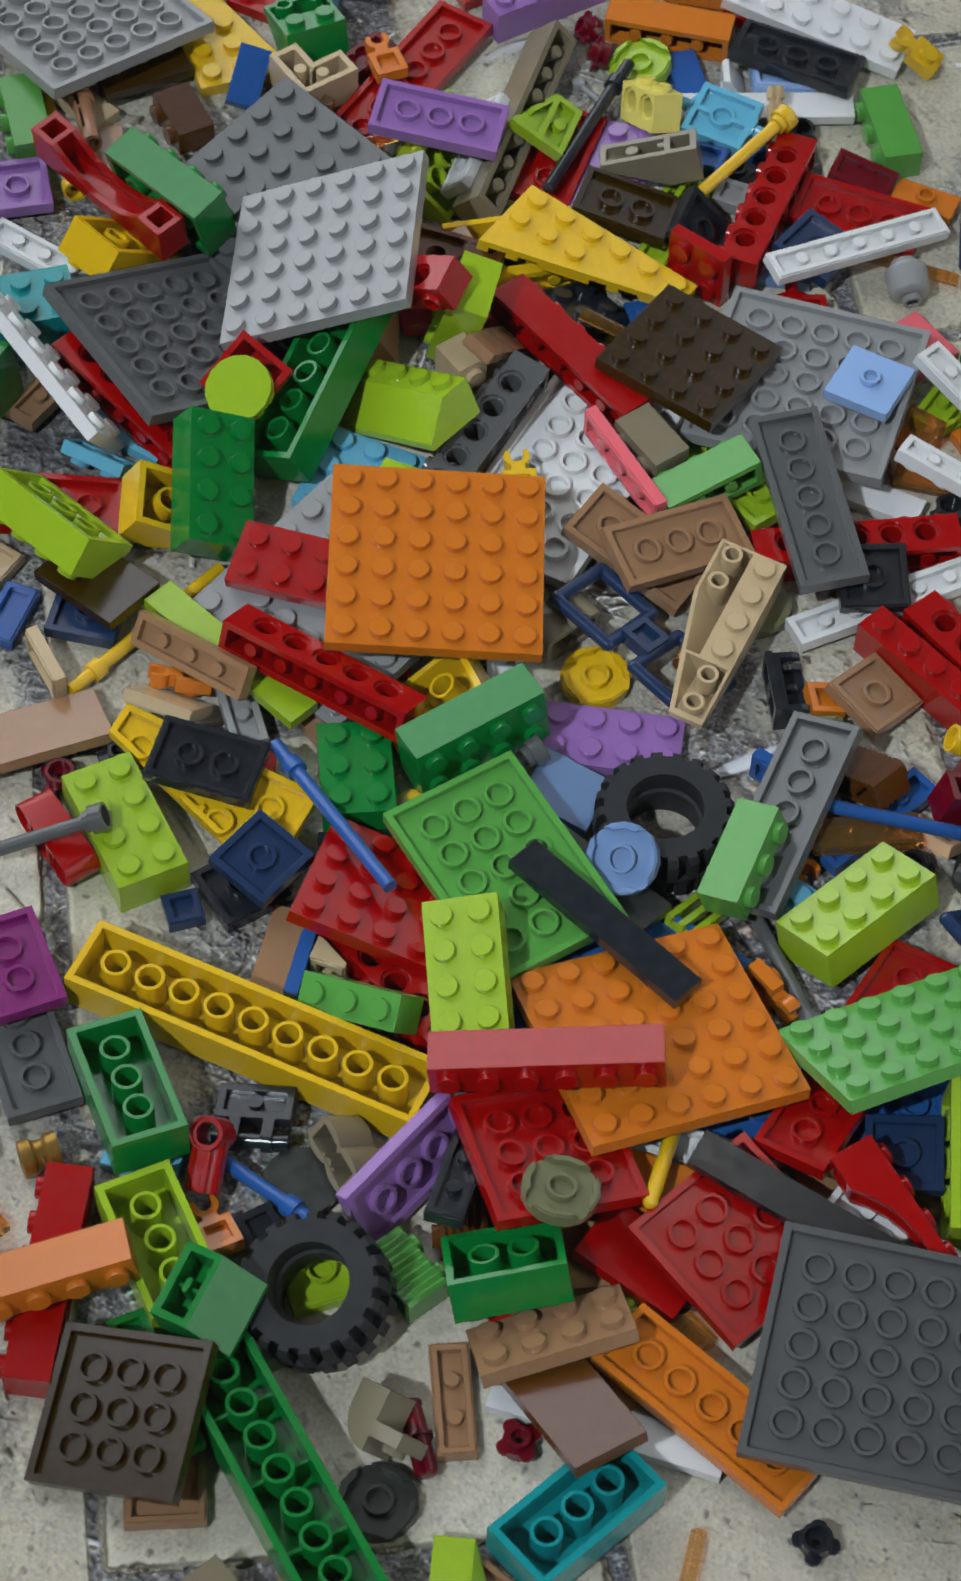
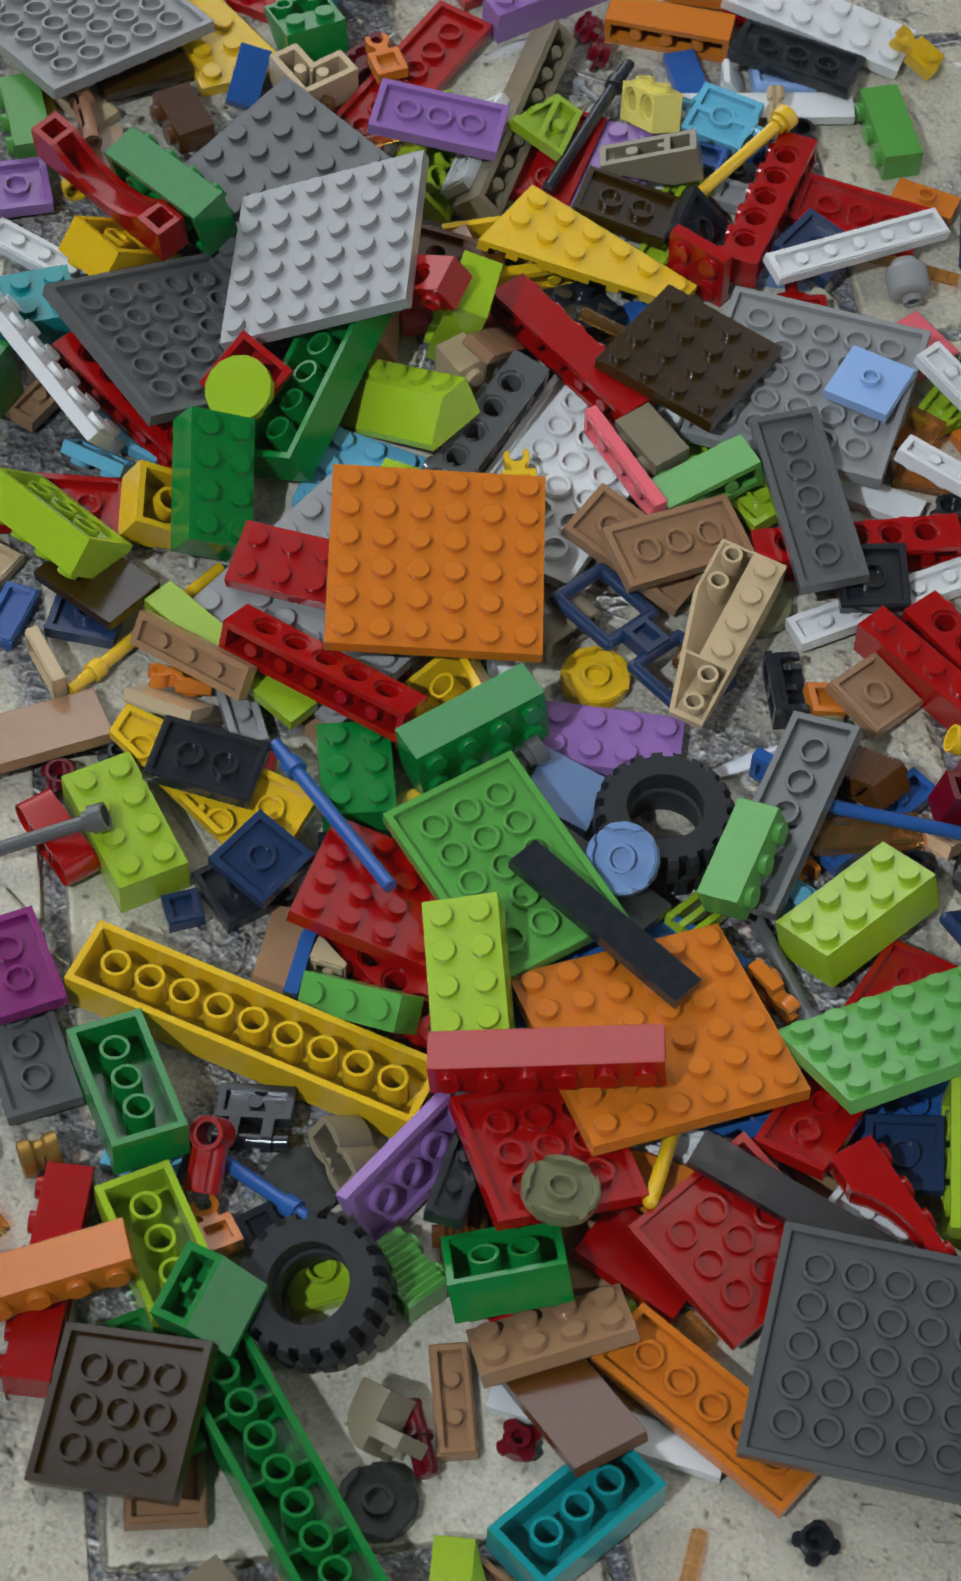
lime tile [609,38,672,82] -> none
dark red plate [827,148,900,196] -> none

